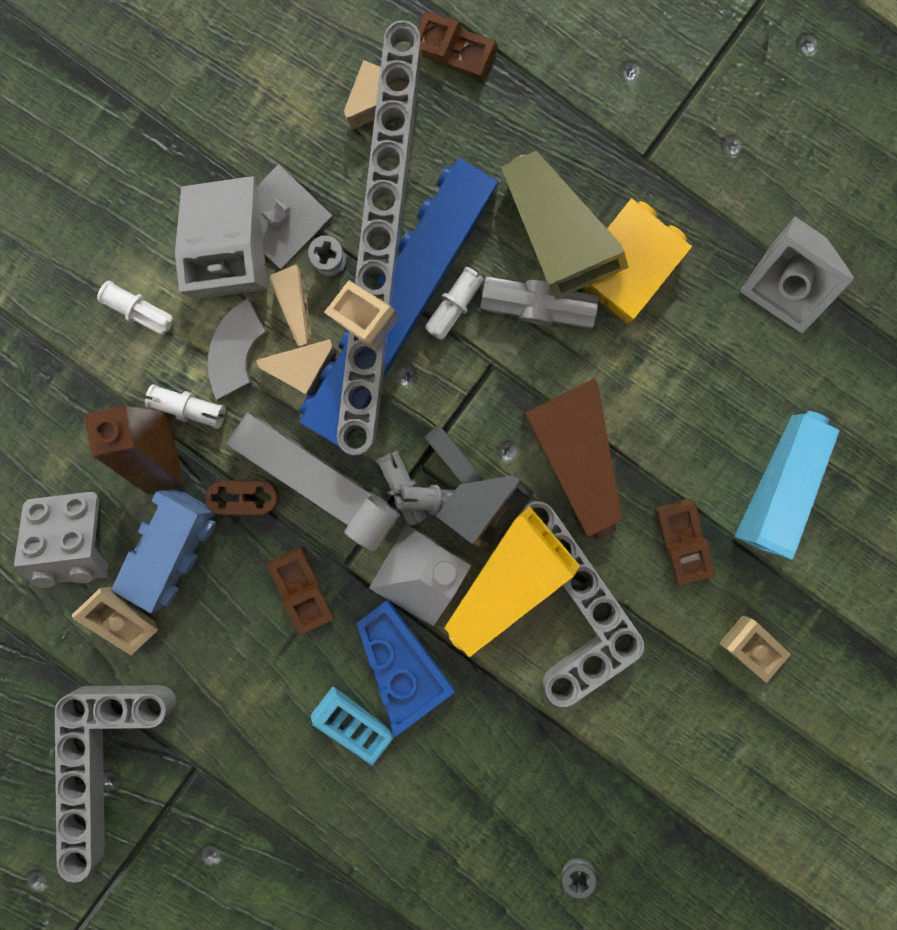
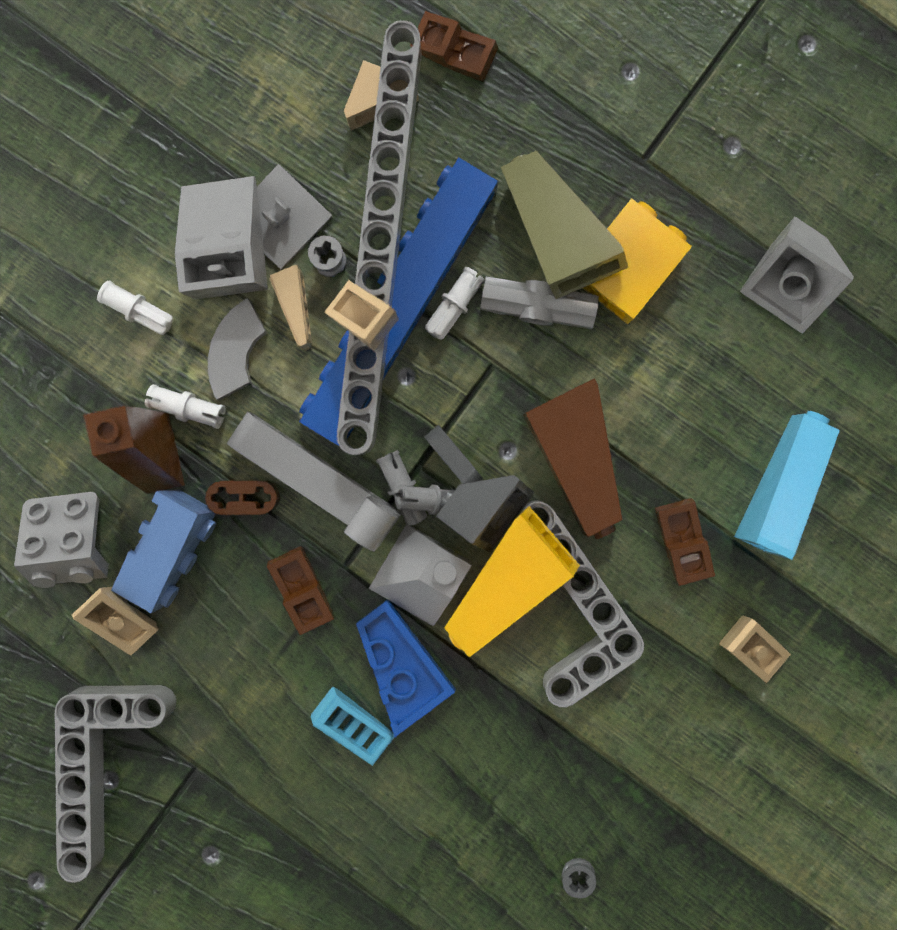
tan slope [256,339,337,395] -> none

